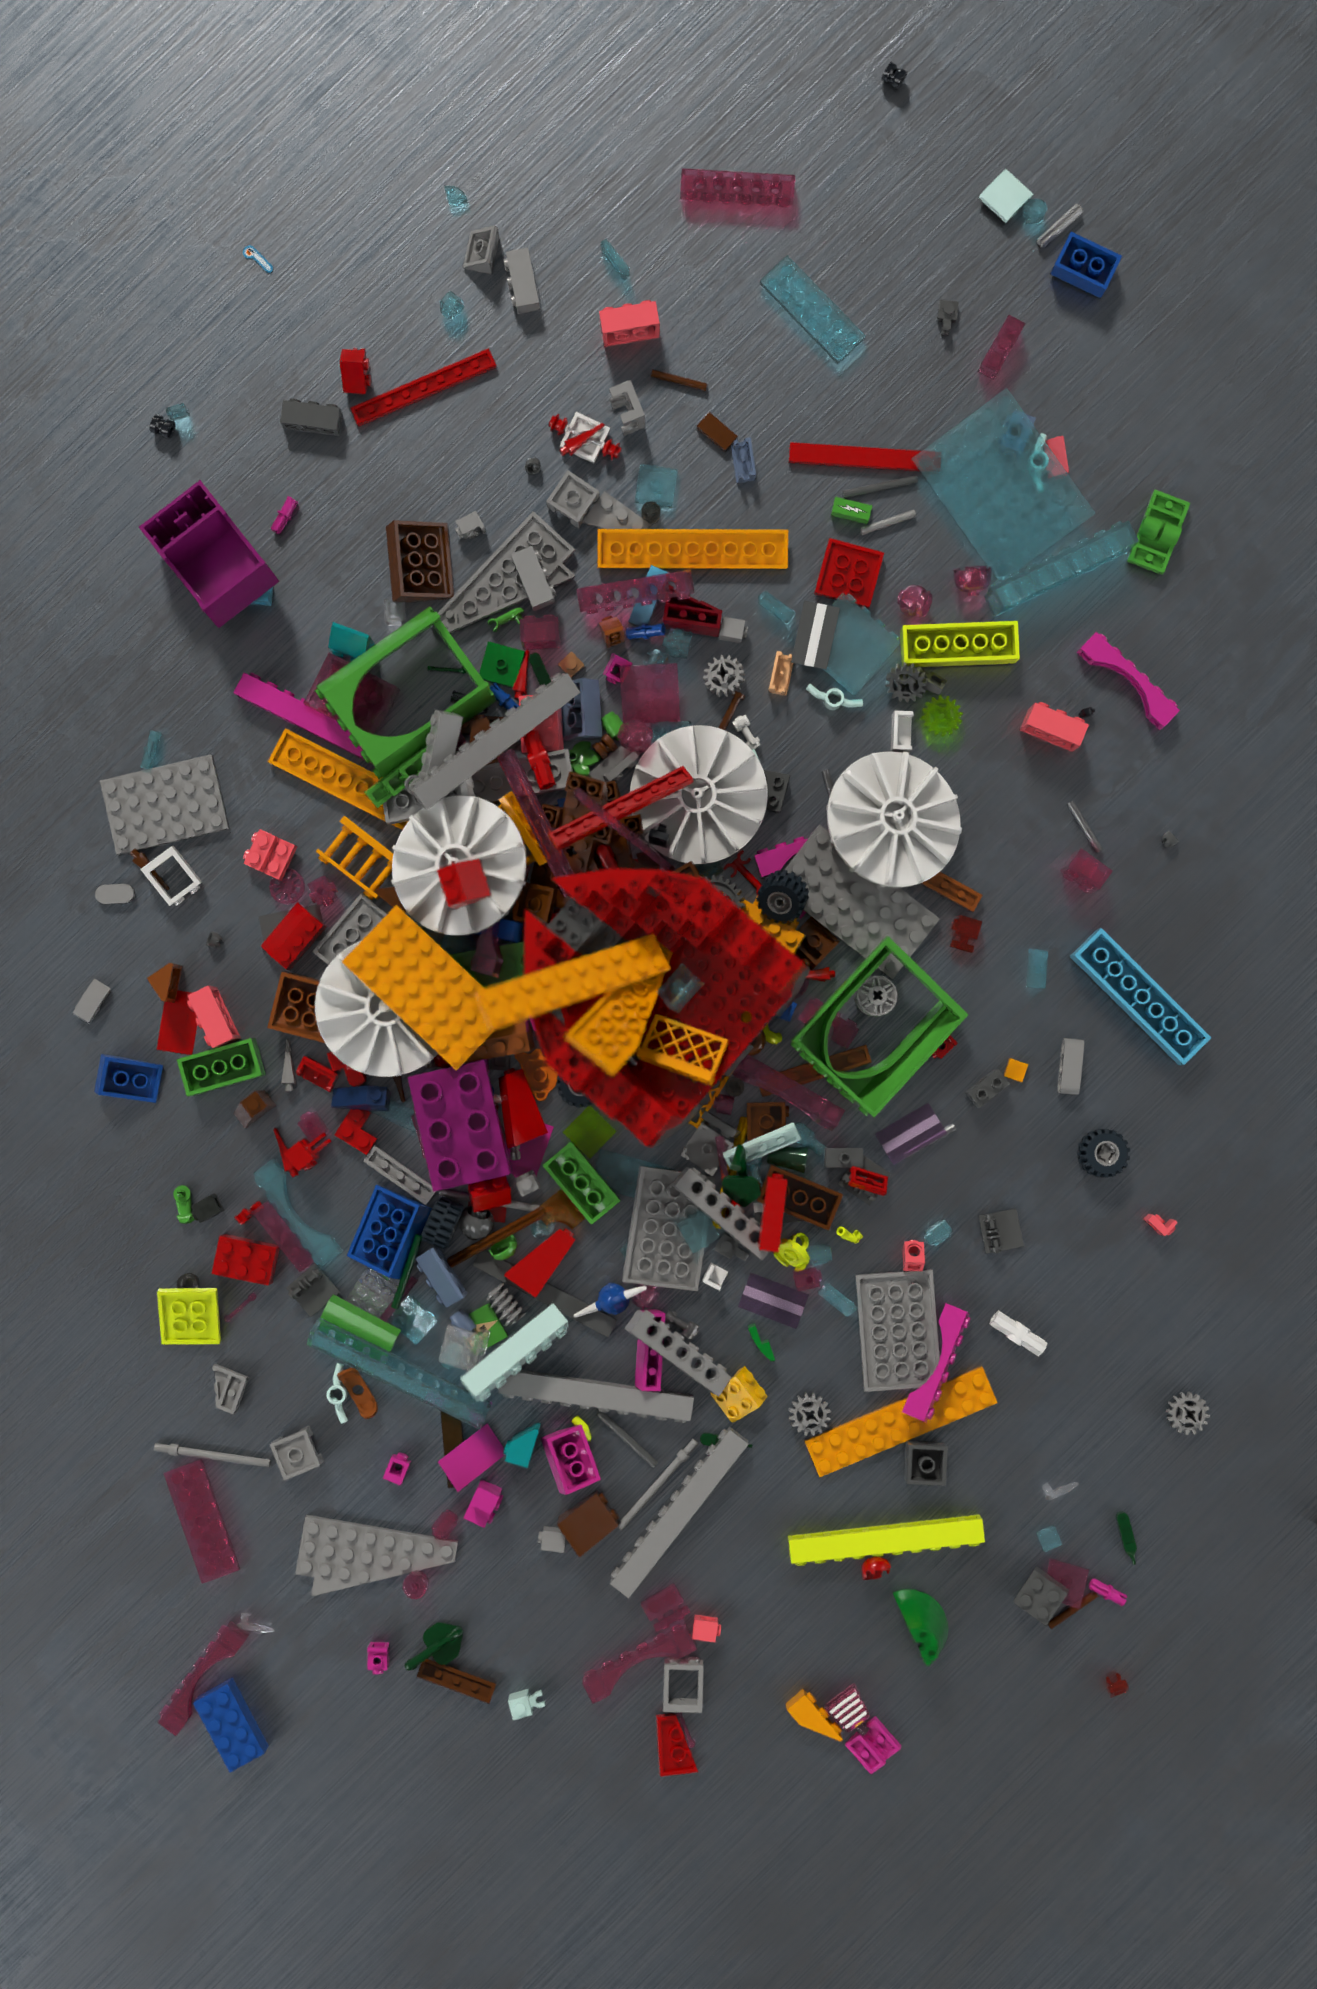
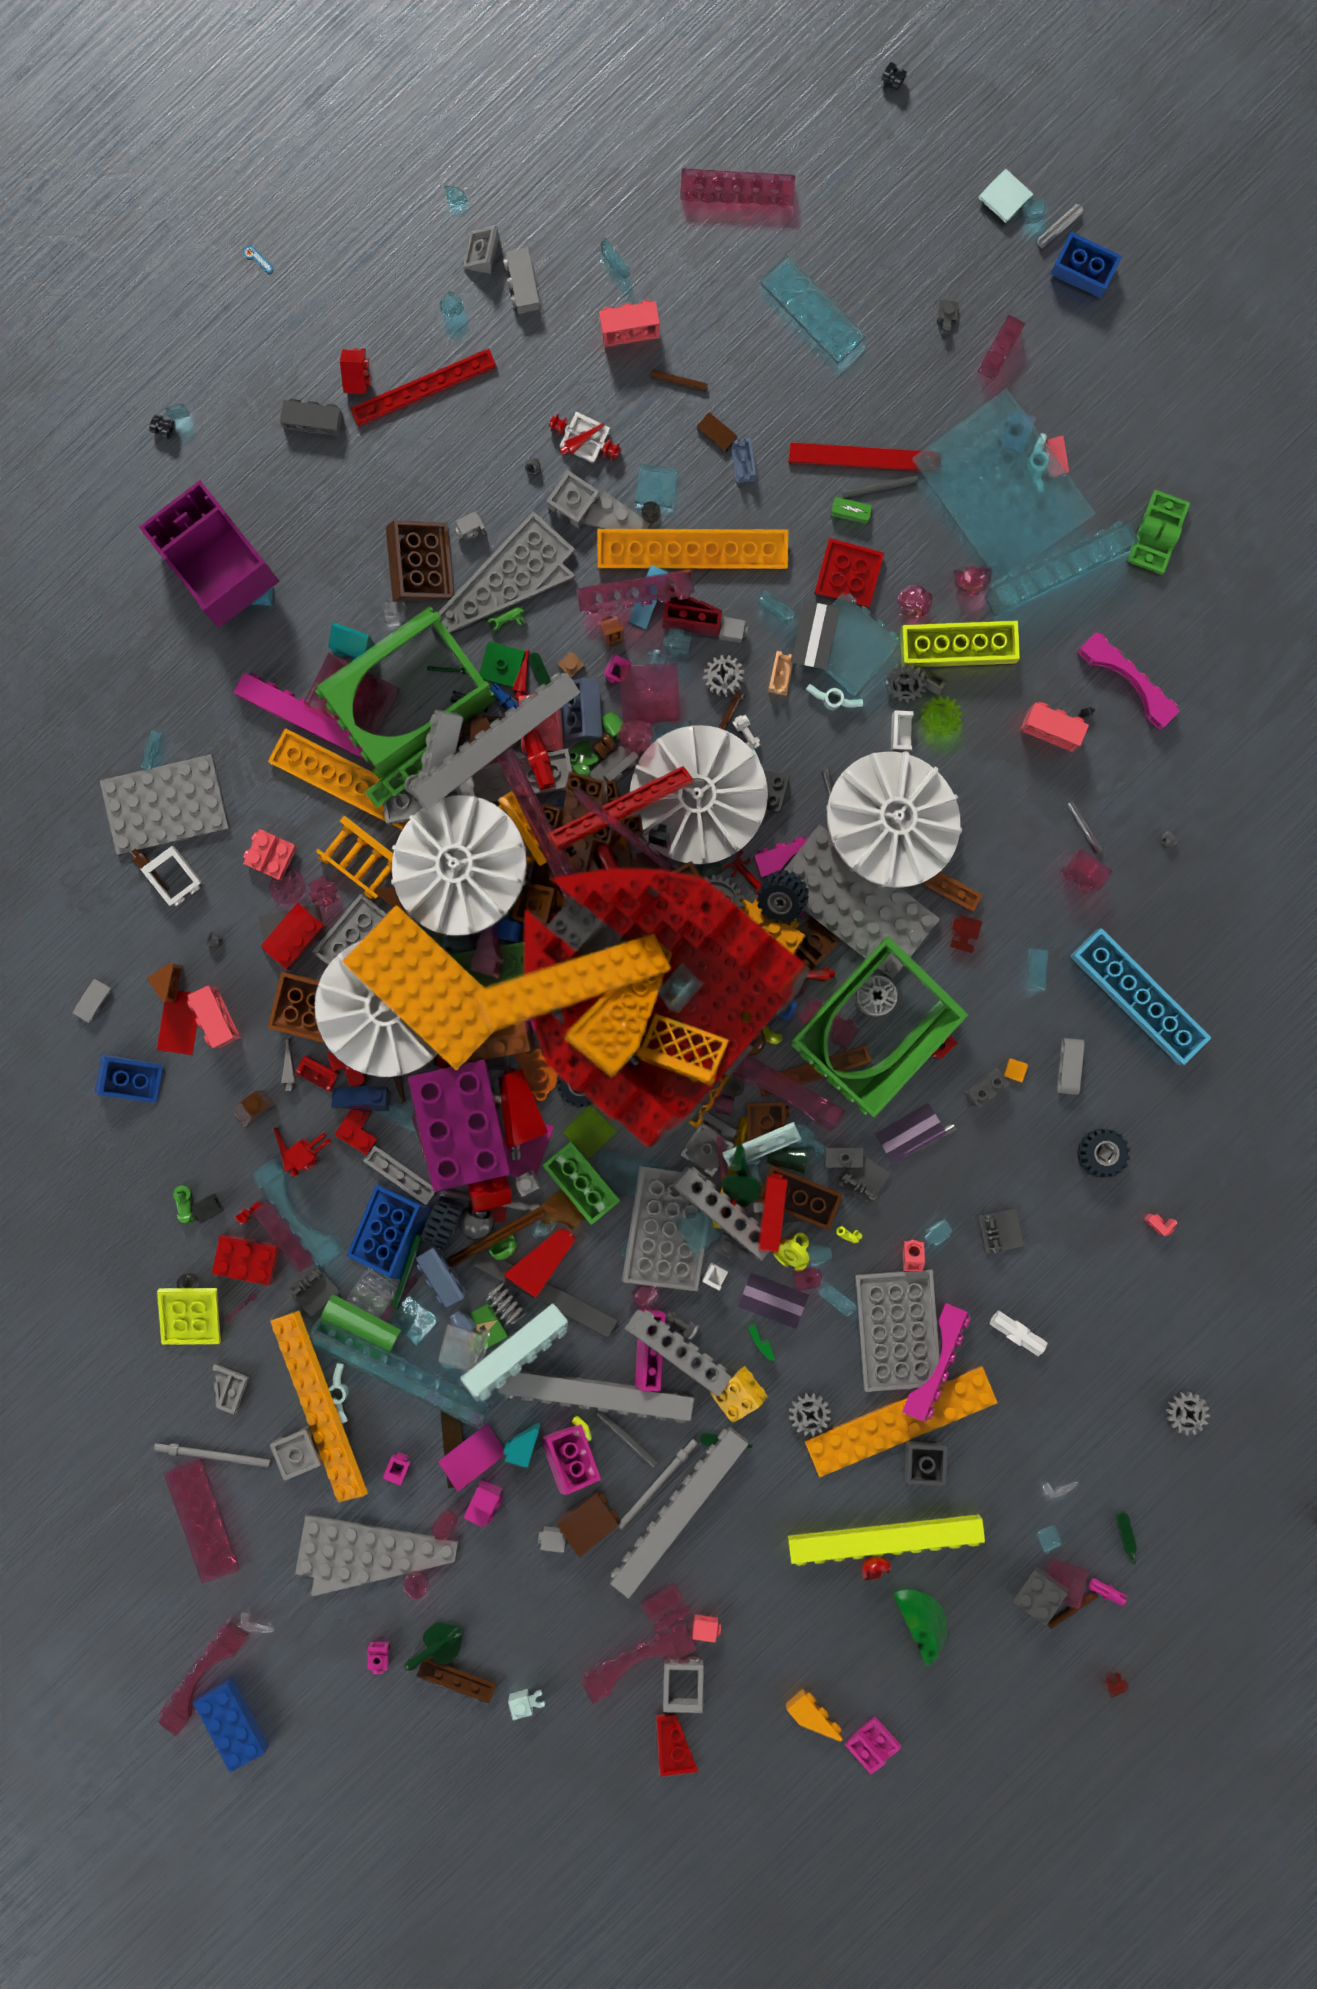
light grey tile [95,884,135,904] -> none
bright green brick [177,1038,266,1097] -> none
dark pink axle [271,496,298,534] -> none
clear pink brick [297,1111,329,1142] -> none
dark orange piece [337,1368,378,1419] -> none
red slope [437,859,492,910] -> none
light grey brick [511,546,556,611] -> none
clear pink brick [520,614,561,650] -> none
blue helmet [573,1282,647,1318] -> none
light grey panel [609,380,645,436] -> none
blue pin [626,623,666,640] -> none
clear pink hinge [676,1712,695,1748] -> none
clear pink torso [825,1683,870,1736] -> none
red tile [848,1166,888,1196] -> none
light grey bar [860,510,916,535] -> none
none -> light orange plate [270,1311,368,1502]

